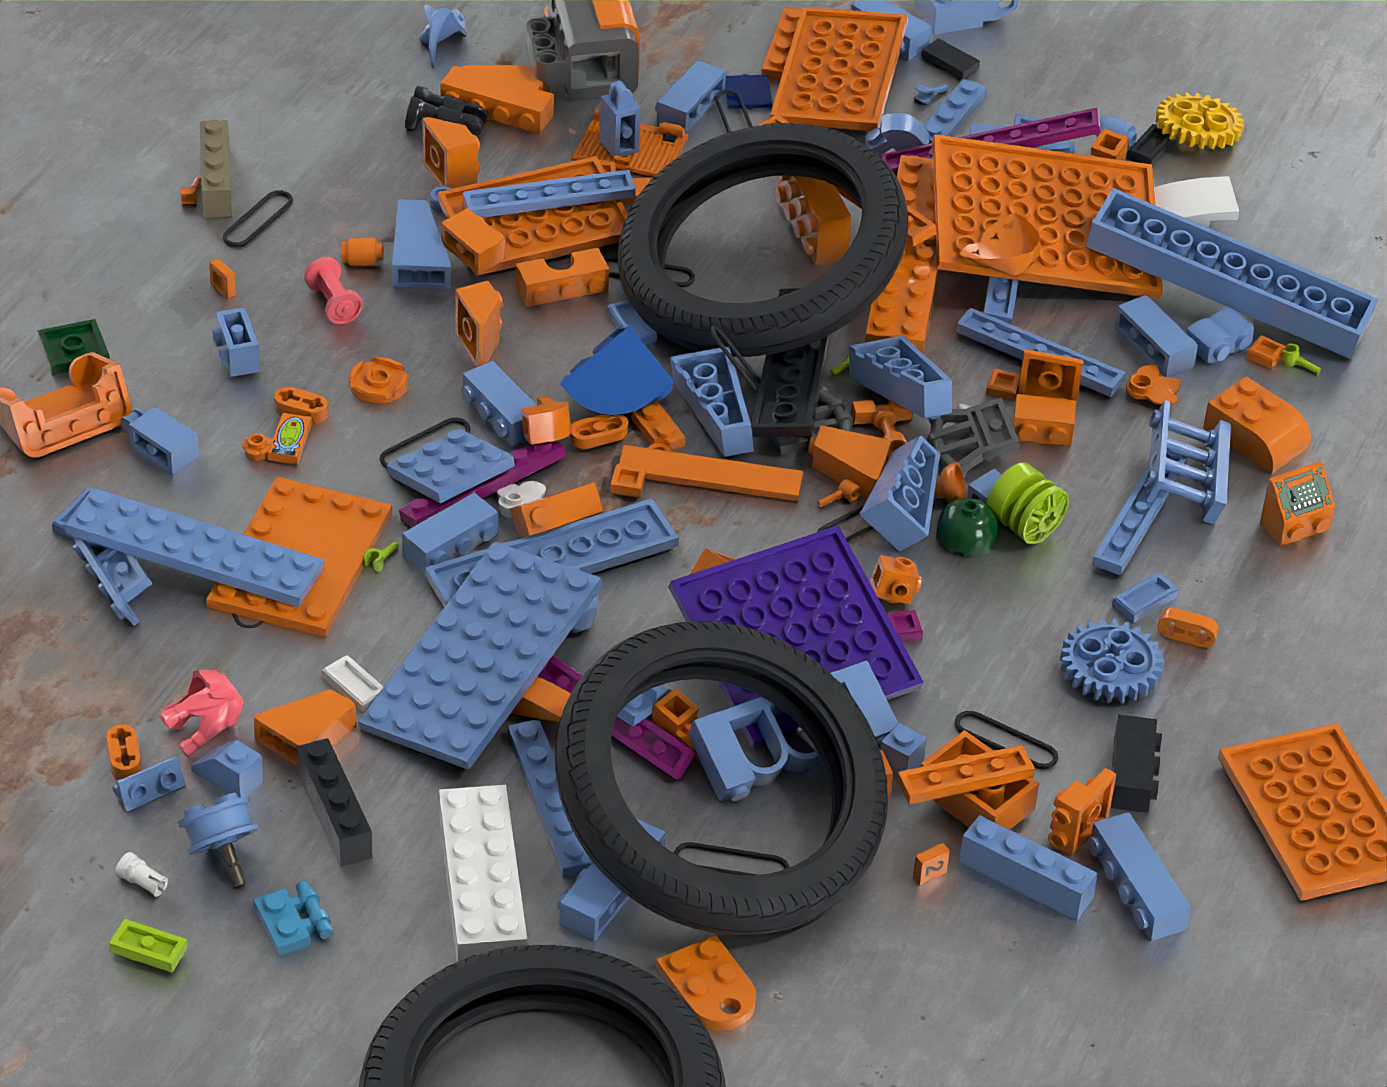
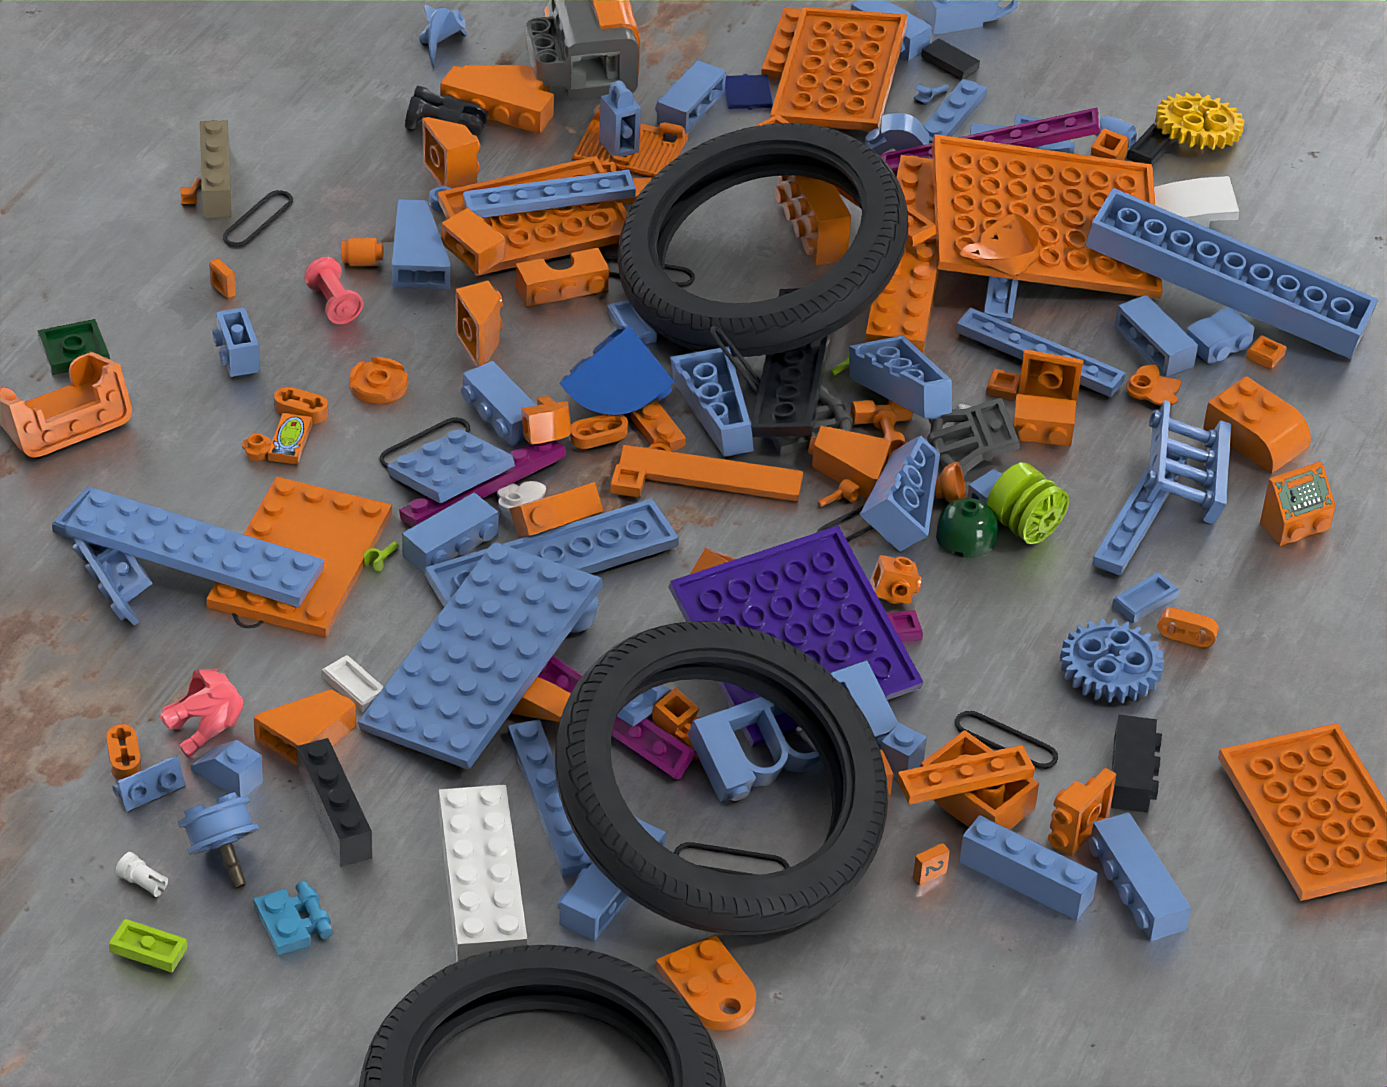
medium blue brick [120,407,199,475] -> none
black piece [715,89,753,133] -> none
lime hand [1282,343,1321,375] -> none

